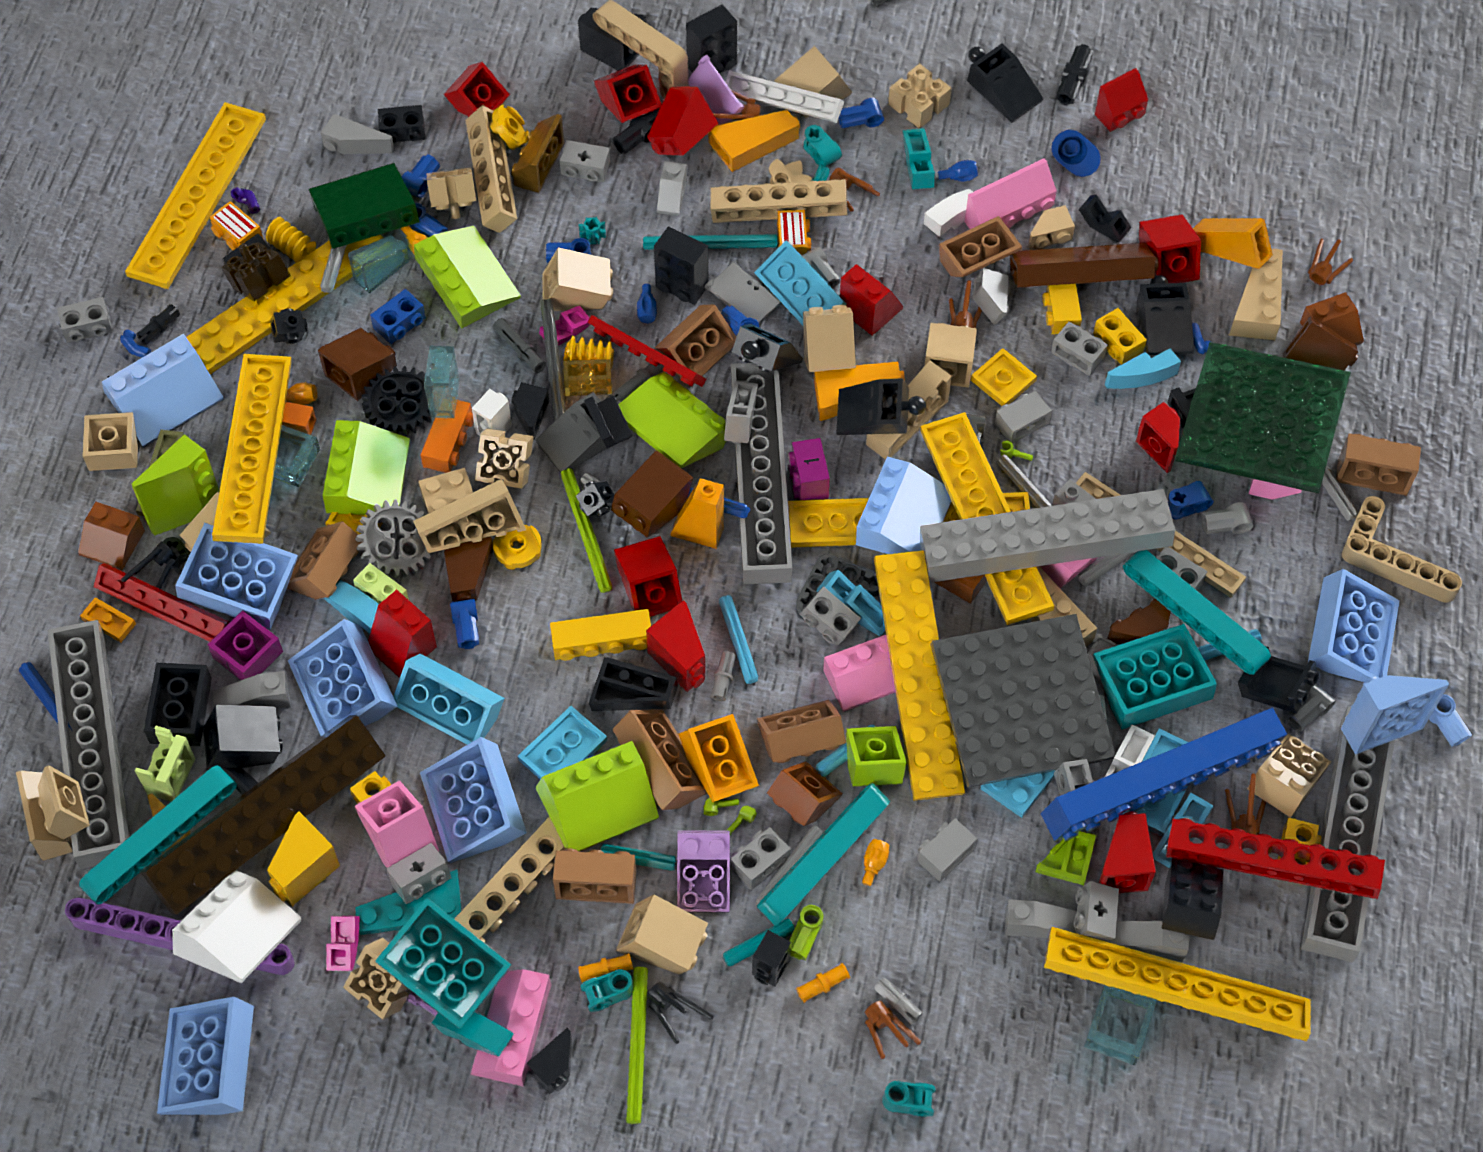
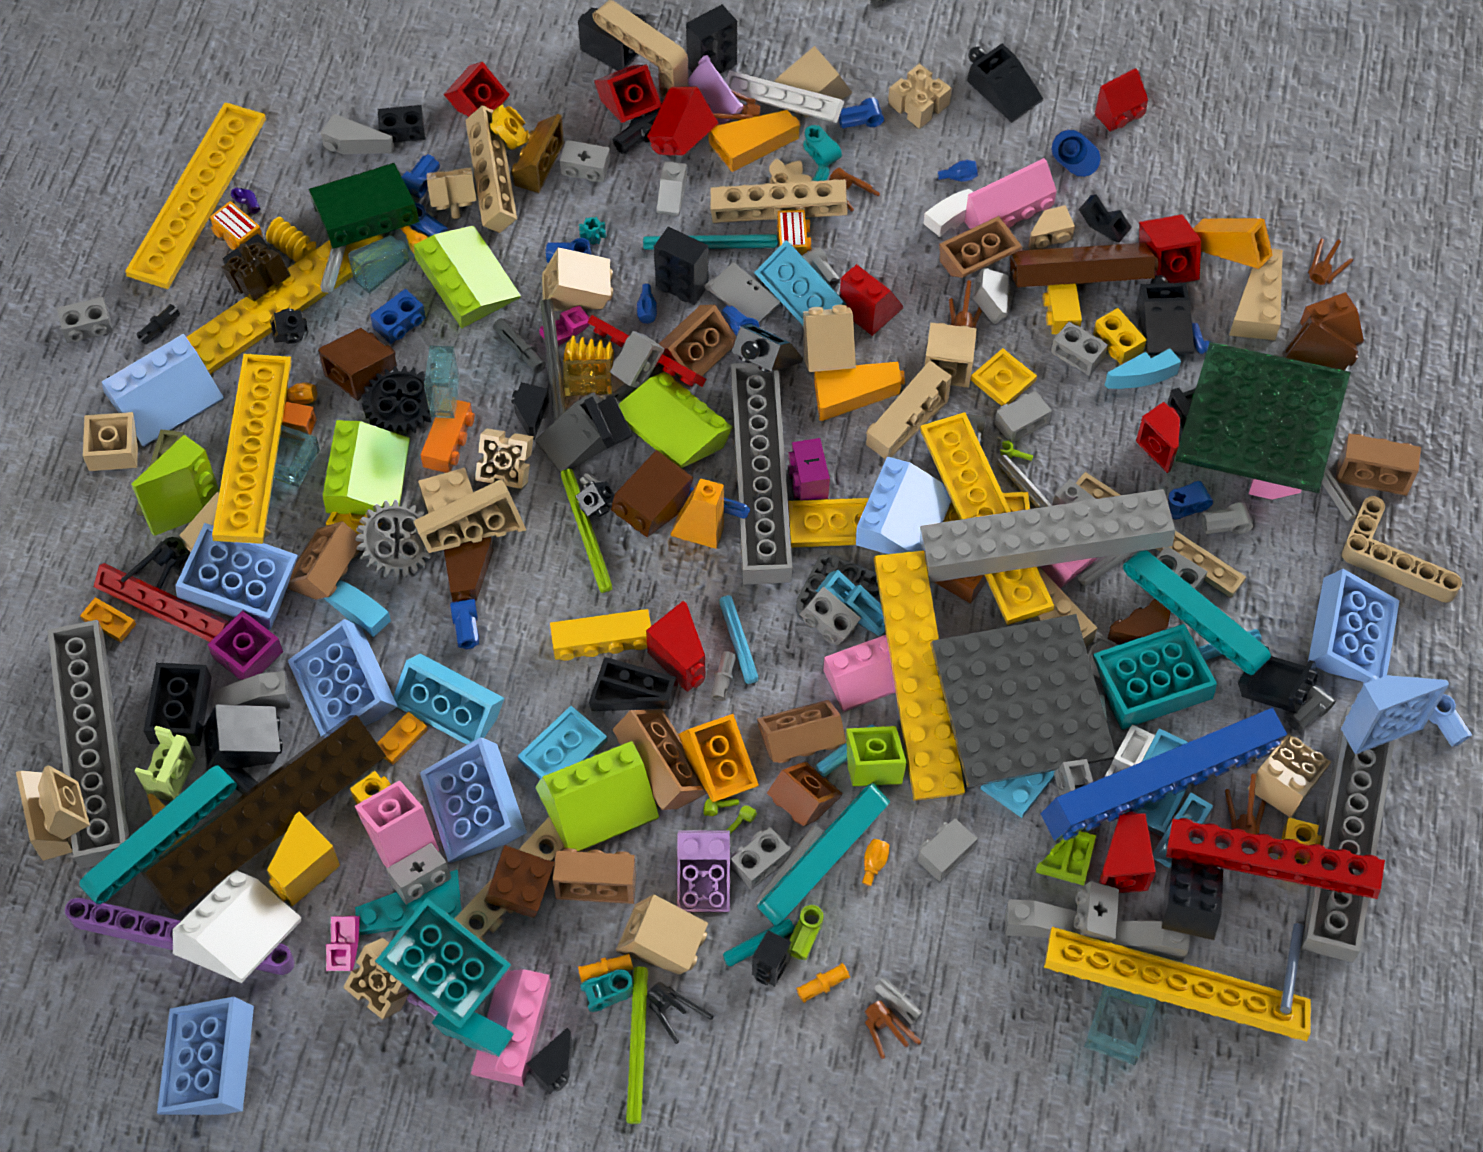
blue axle [19,662,73,731] -> none
dark orange slope [78,501,145,570] -> none
blue arm [120,330,151,358] -> none
yellowish green brick [353,563,409,604] -> none
red slope [368,589,437,678] -> none
white brick [472,389,512,436] -> none
yellow plate [493,525,542,570] -> none
teal axle [600,844,677,871] -> none
red slope [614,536,682,617] -> none
light grey slope [724,381,758,444] -> none
black slope [836,378,926,435] -> none
teal piece [882,1081,936,1117] -> none
teal slope [903,128,935,189] -> none
black piece [1056,44,1093,106] -> none
none -> light orange plate [377,711,428,765]
none -> reddish brown brick [484,845,555,919]
none -> light grey brick [610,331,665,388]
none -> sand blue bar [1280,923,1304,1014]

